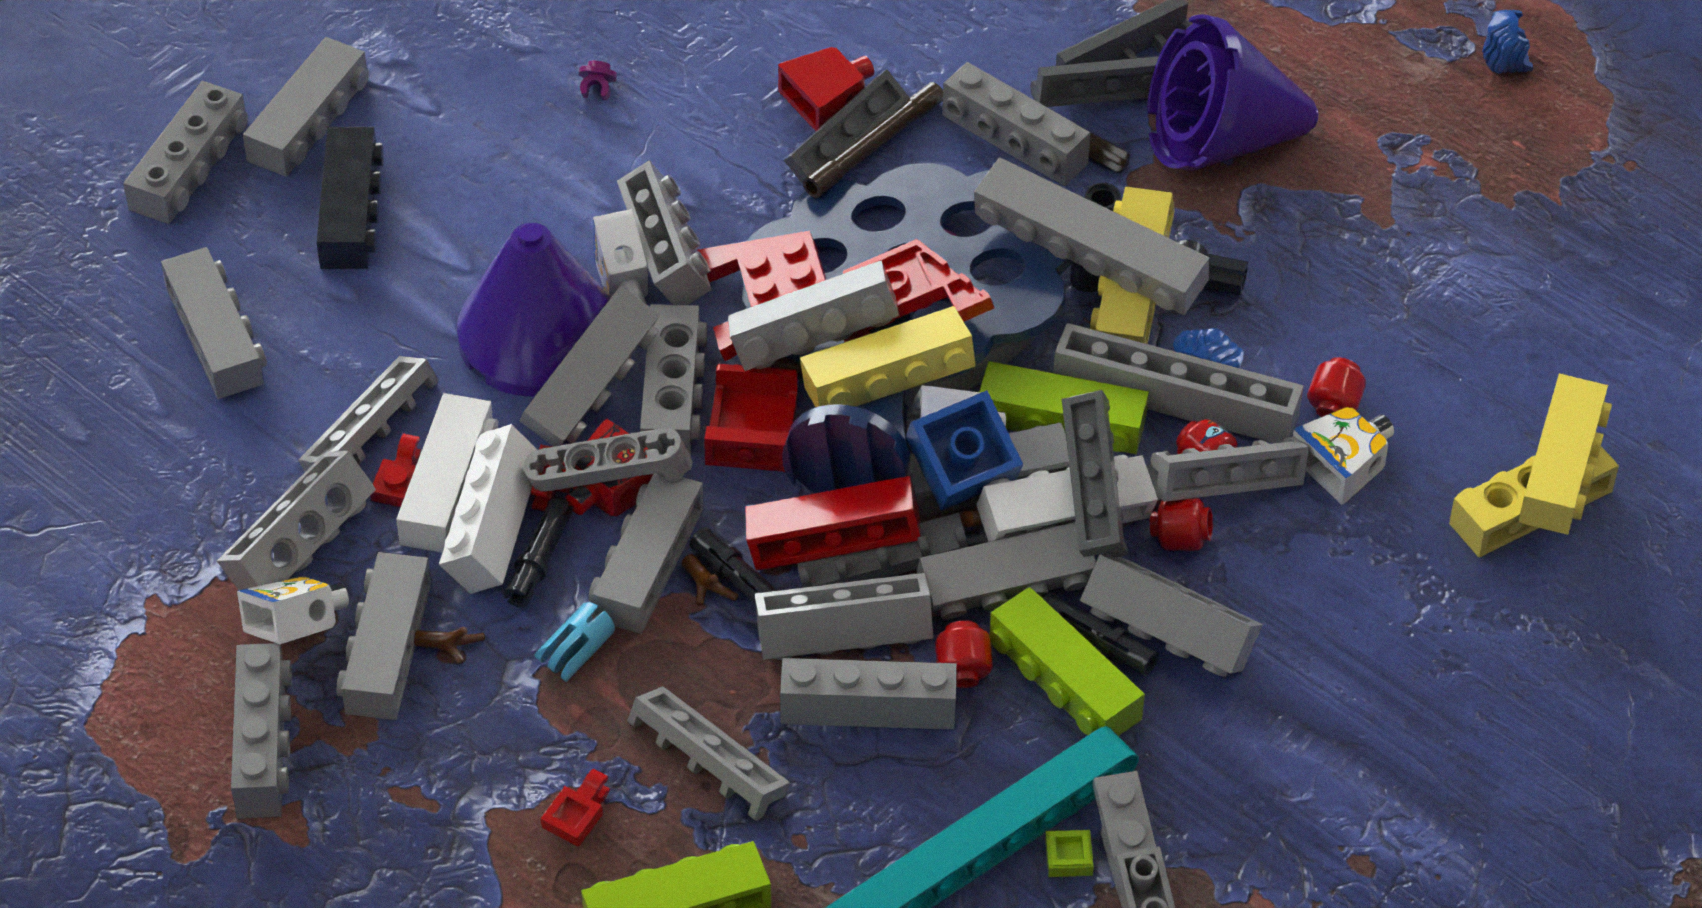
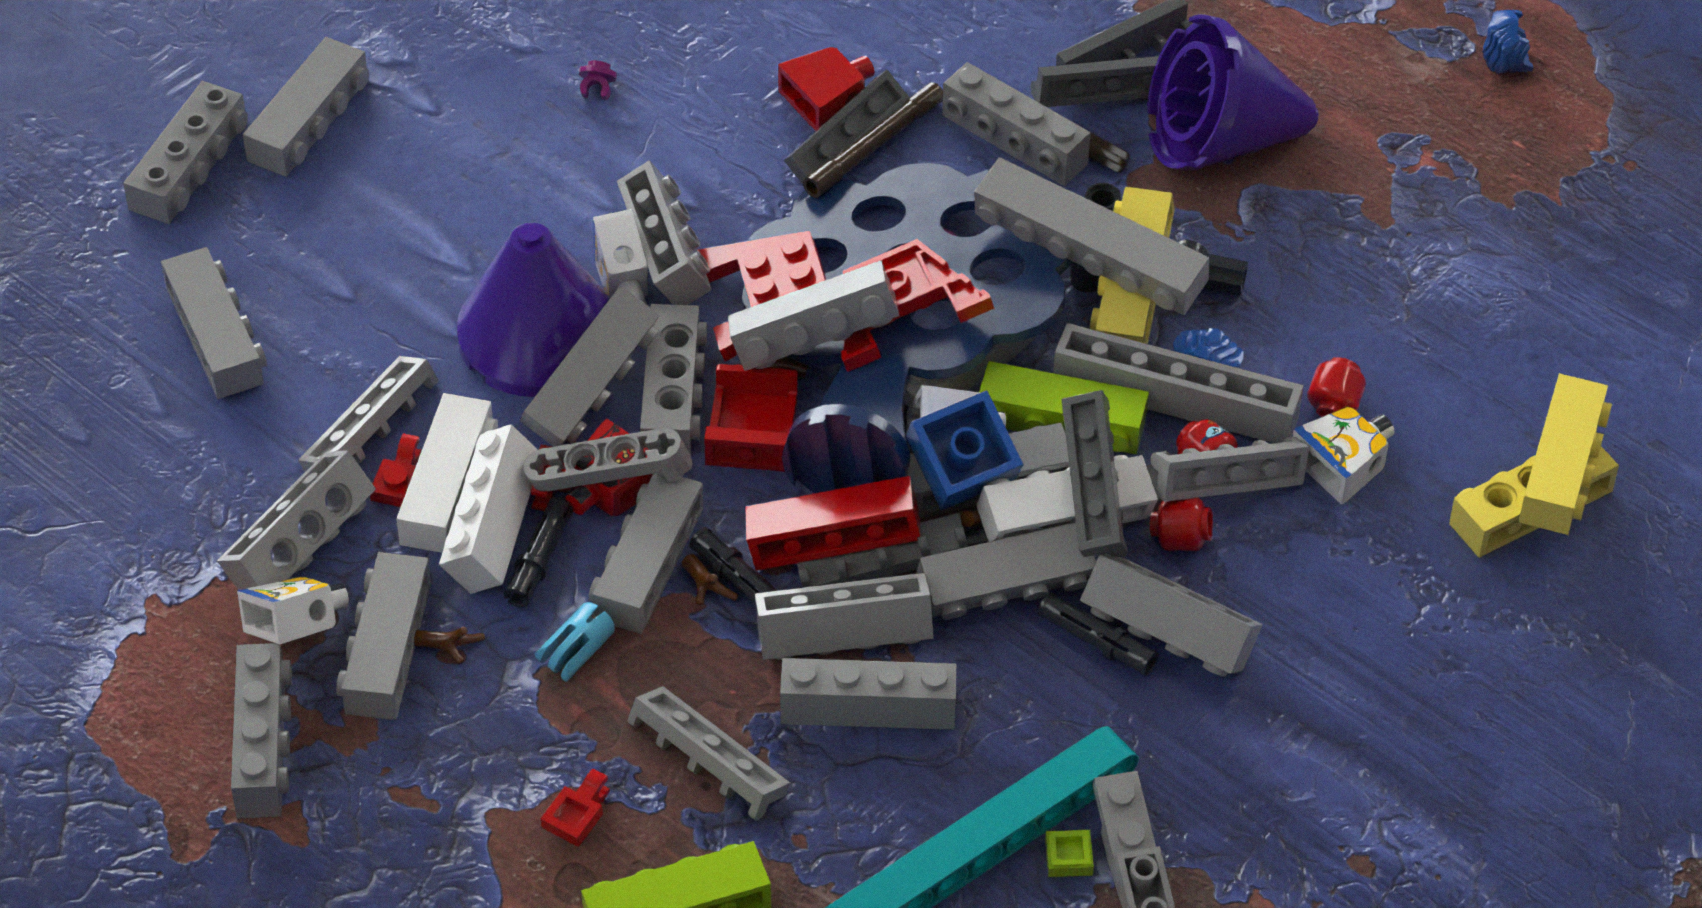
black brick [316,127,384,269] -> none
light yellow brick [800,306,976,407] -> none
red head [935,621,993,688] -> none
lime brick [989,587,1145,736] -> none

